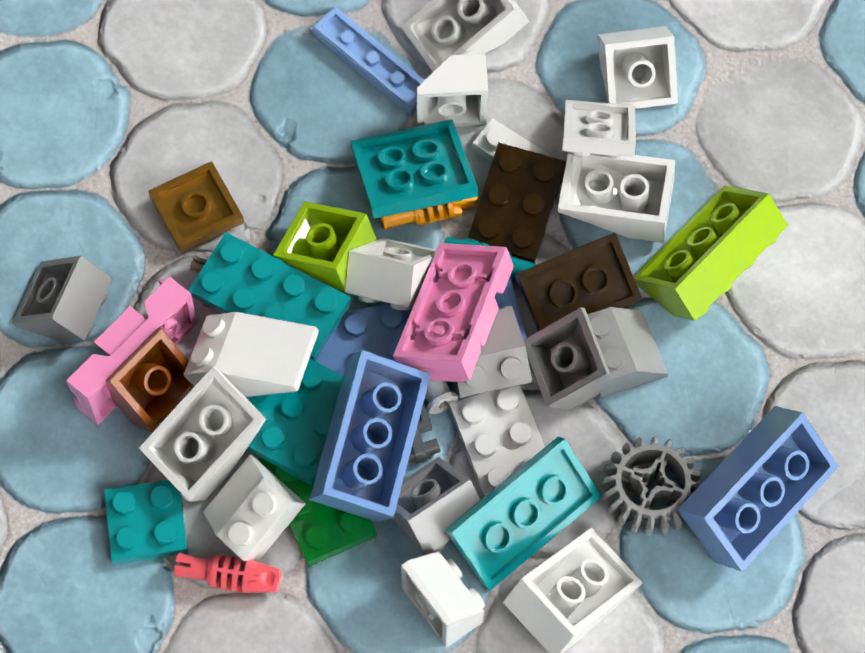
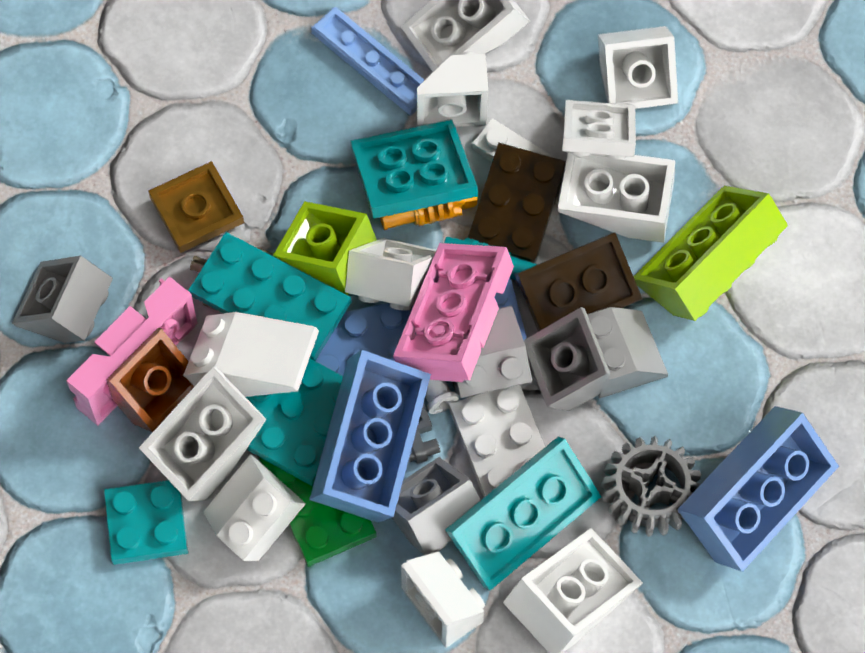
coral hinge [174,553,282,593] -> none

